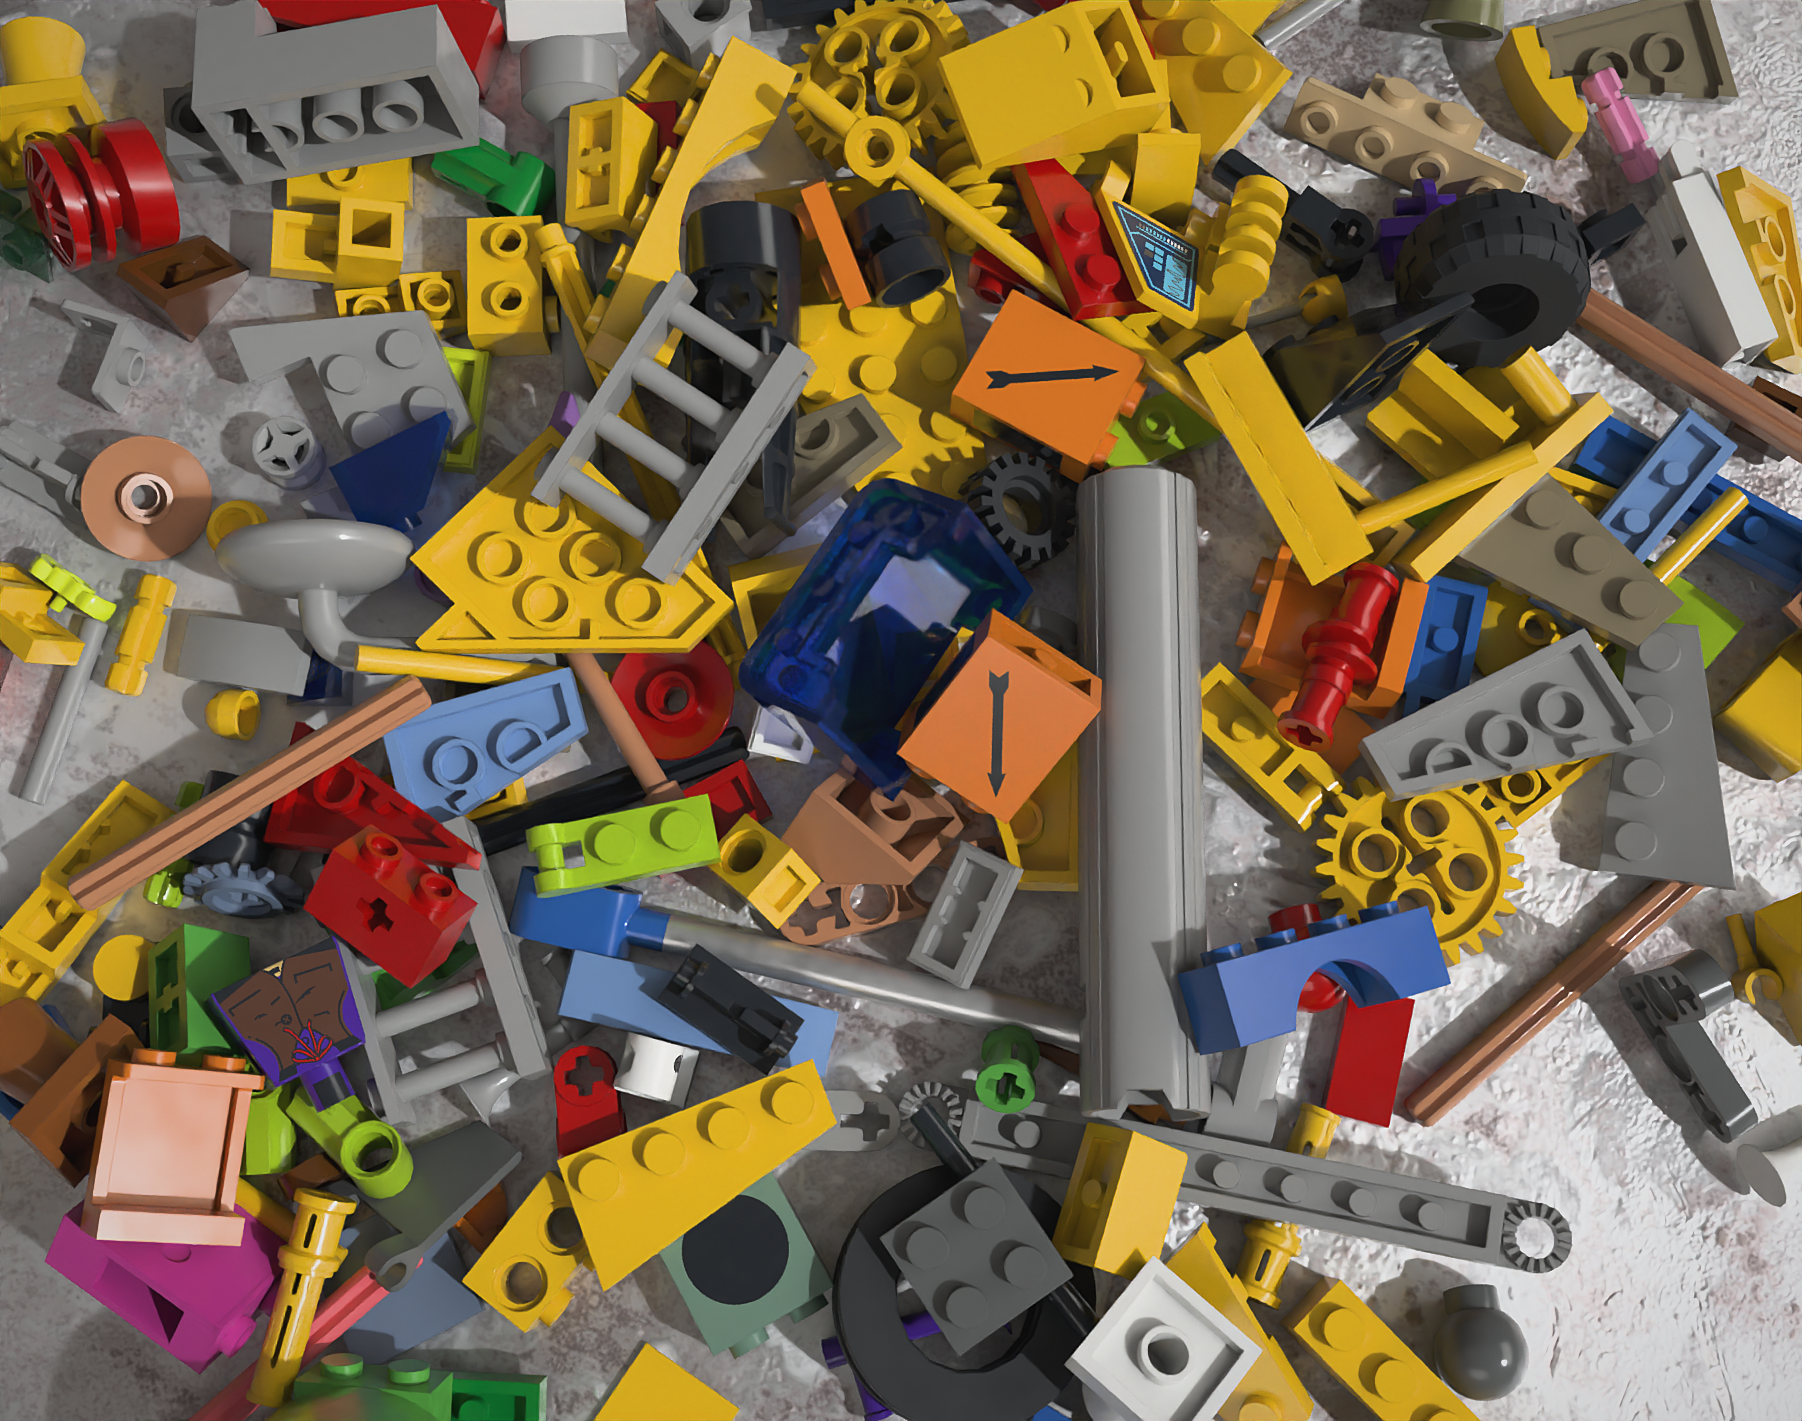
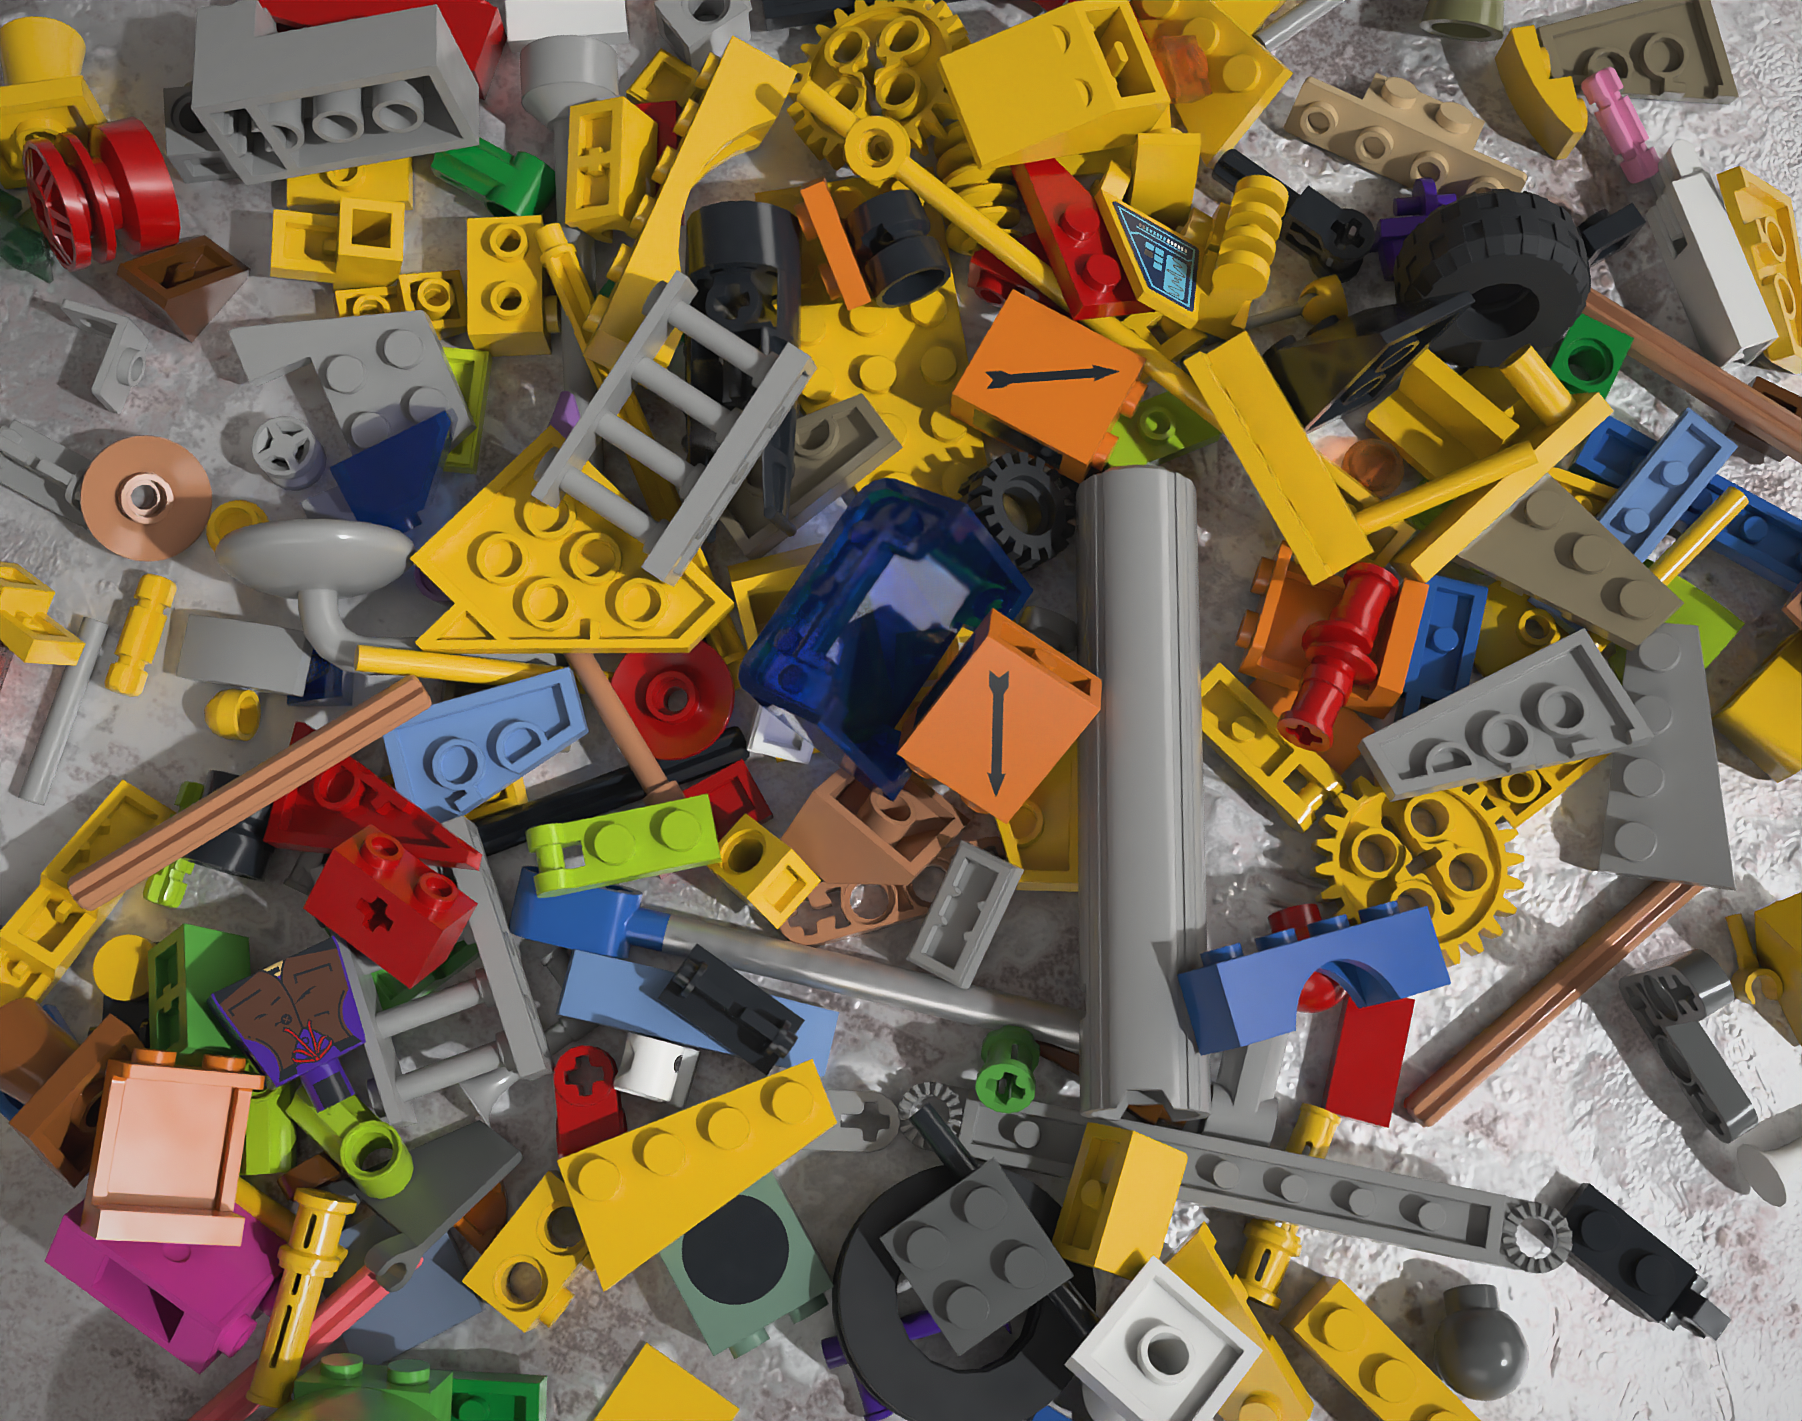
neon yellow piece [28,553,117,623] -> none
sand blue gear [183,862,305,919] -> none
none -> clear orange plate [1147,35,1212,104]
none -> clear orange plate [1341,438,1404,499]
none -> black hinge [1544,1183,1731,1341]
none -> green brick [1545,313,1634,400]

